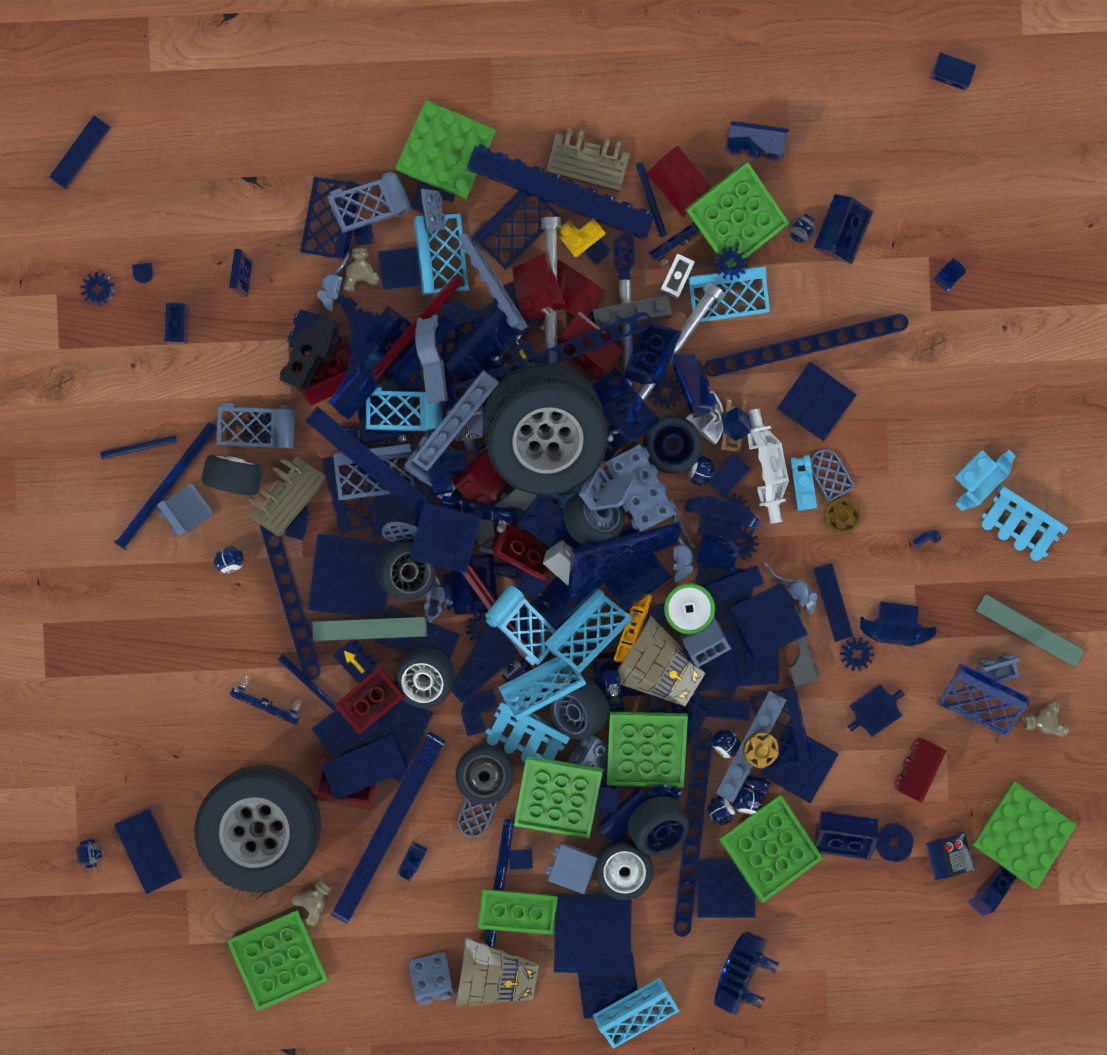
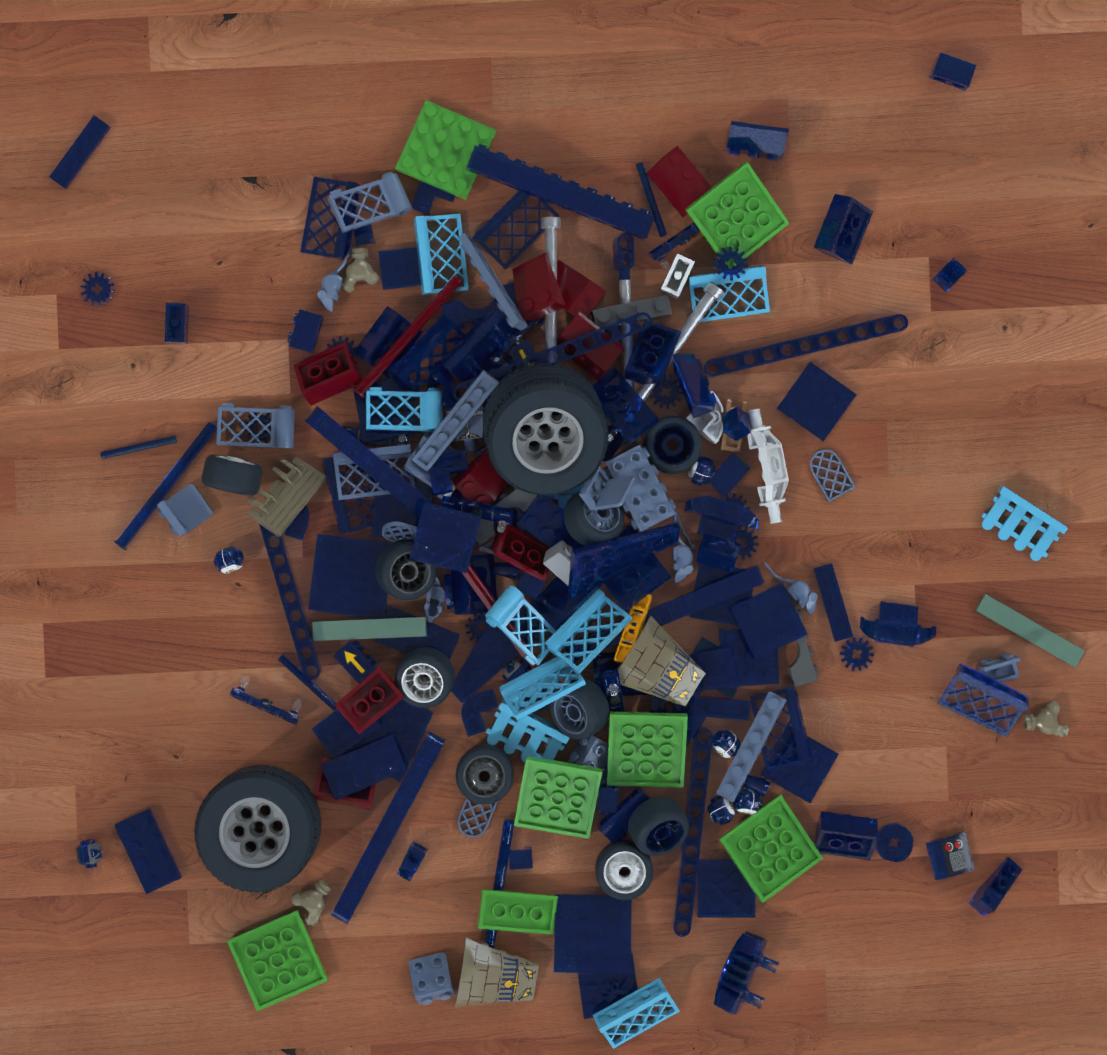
clear blue tile [132,263,153,284] -> none
clear blue tile [229,249,253,297] -> none
black brick [279,314,340,394] -> none
clear blue arch [328,295,389,420] -> none
sand blue piece [415,315,448,404] -> none
sand blue hinge [421,189,446,232] -> none
dark tan hinge [546,127,630,192] -> none
sand blue brick [546,842,597,894] -> none
yellow plate [557,219,606,258] -> none
clear blue panel [584,238,611,265] -> none
clear blue gear [647,784,682,800] -> none
white wheel [664,583,715,634] -> none
sand blue brick [678,617,731,668] -> none
pearl gold wheel [743,732,779,768] -> none
head [788,214,817,244] -> none
medium azure plate [790,455,817,511] -> none
pearl gold wheel [825,498,861,534] -> none
clear blue plate [847,684,905,737] -> none
dark red slope [894,737,947,803] -> none
clear blue arm [912,530,942,548] -> none
medium azure plate [954,450,1016,511] -> none
bright green plate [972,781,1077,889] -> none

